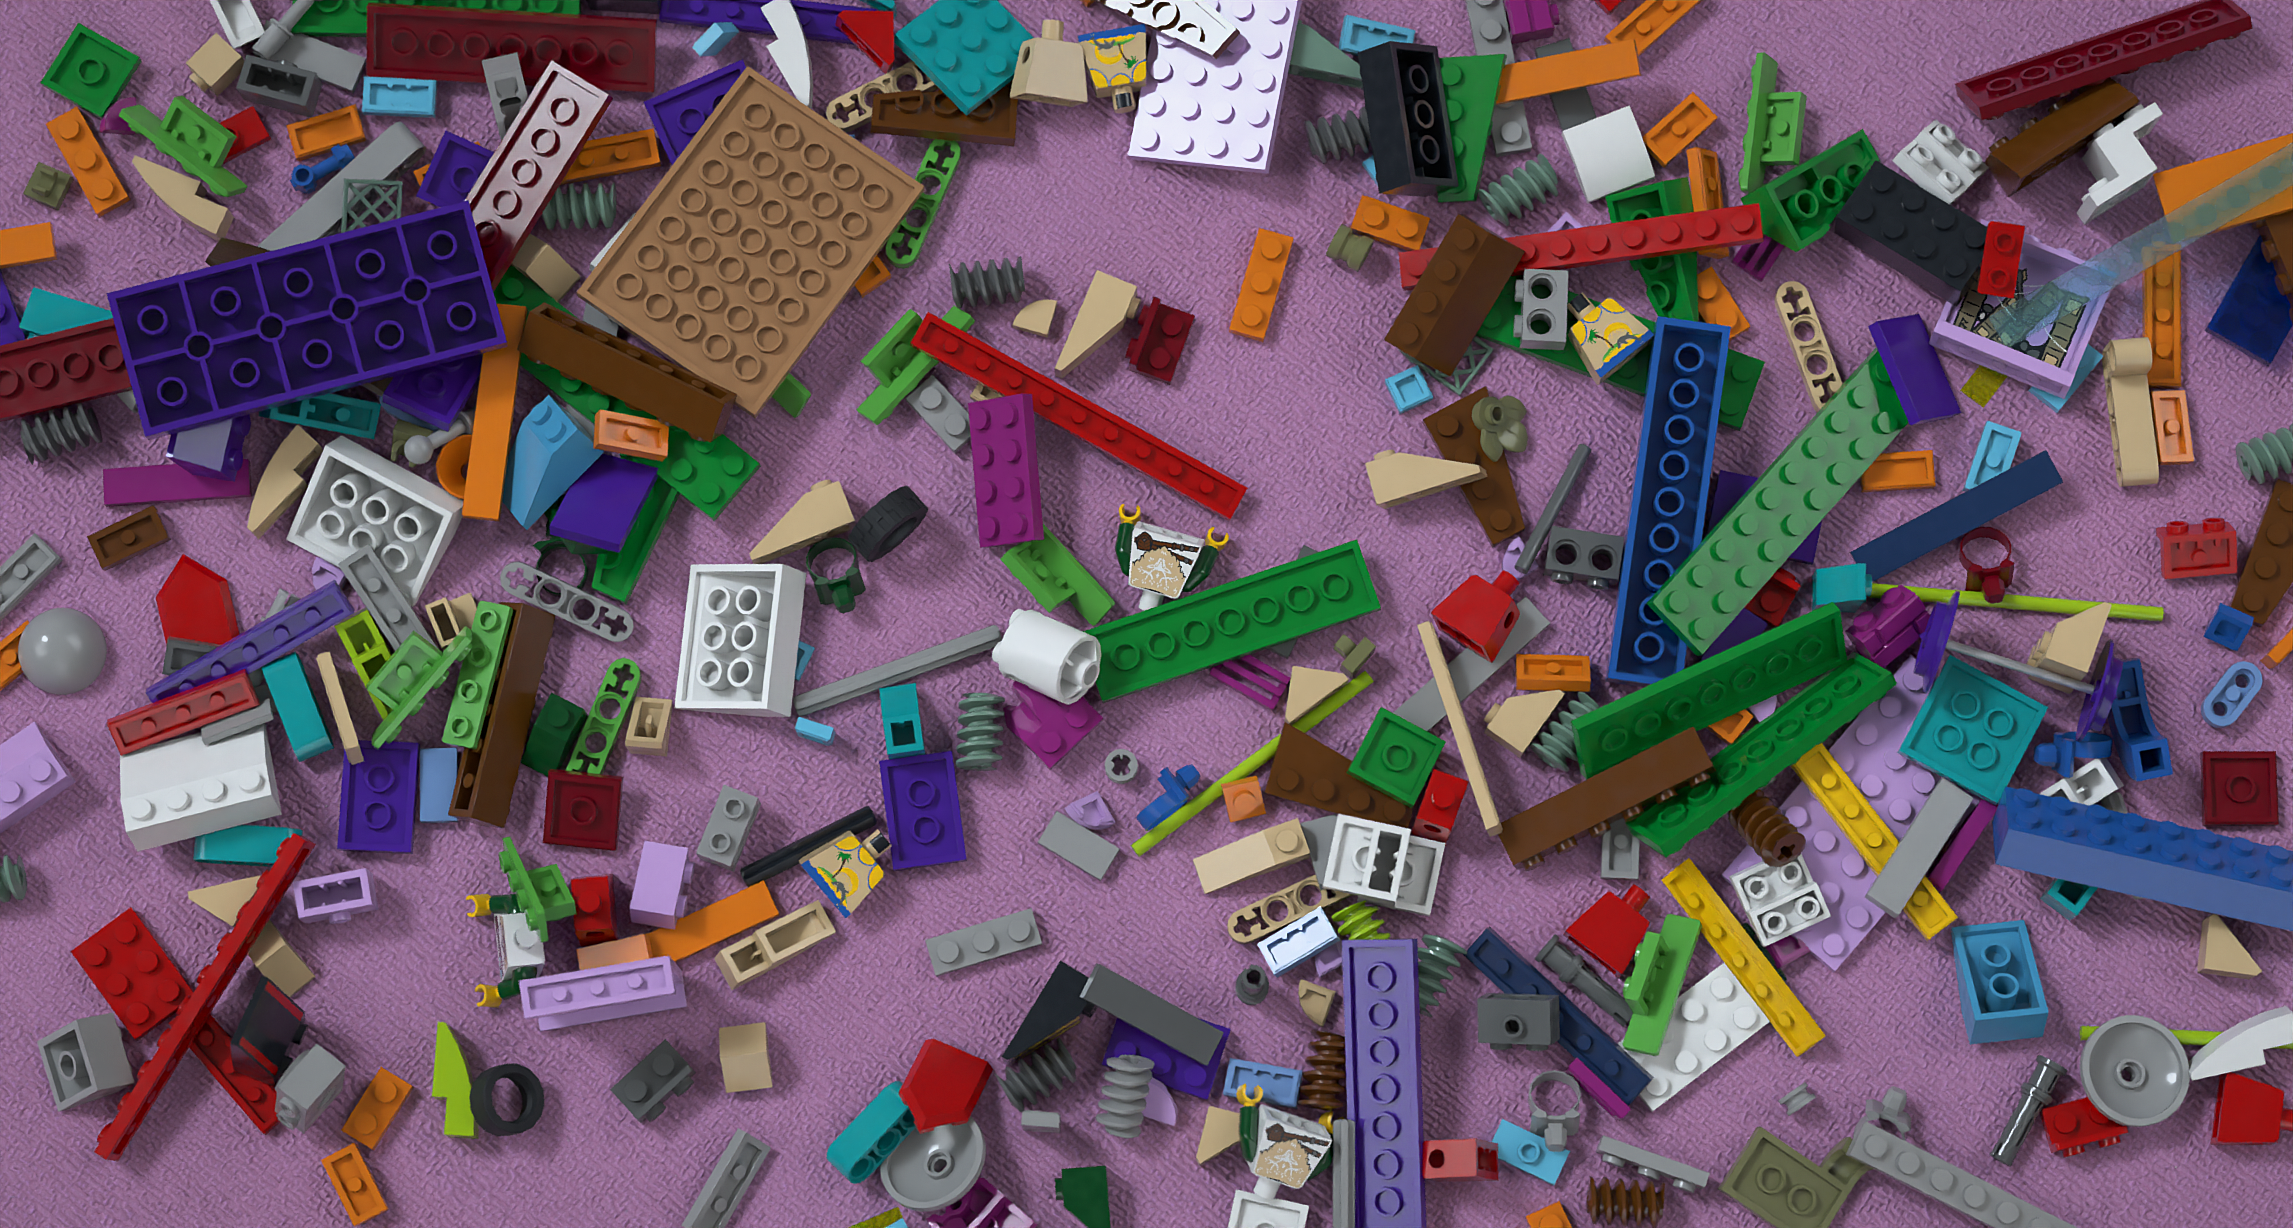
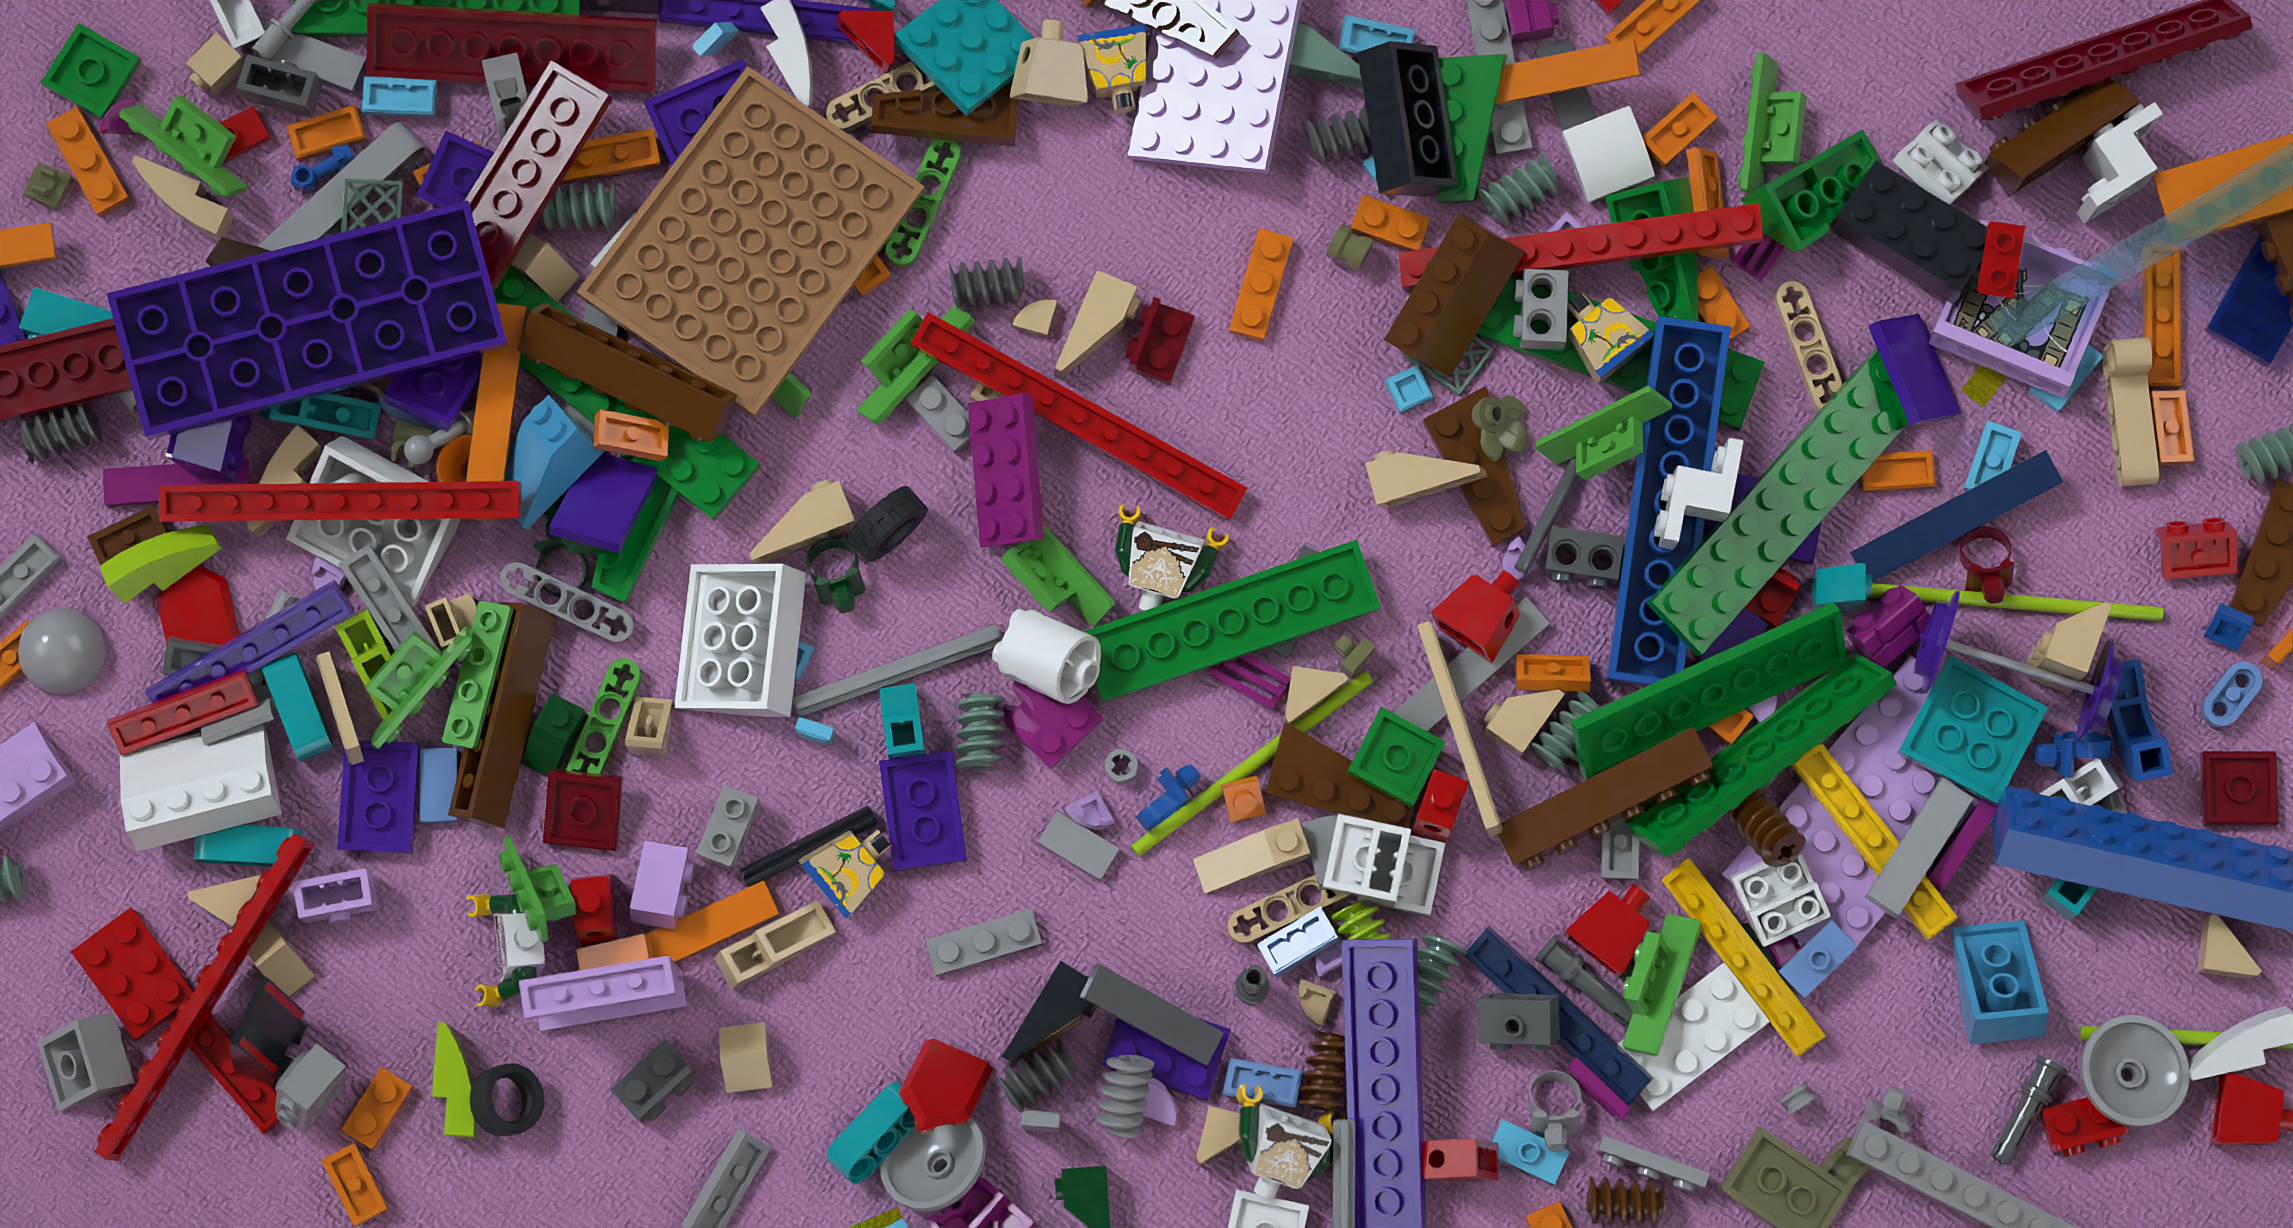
none -> lime slope [99,524,221,604]
none -> red plate [158,481,522,522]
none -> bright green bracket [1536,386,1672,480]
none -> white bracket [1654,438,1744,550]
none -> medium blue plate [1778,920,1858,999]

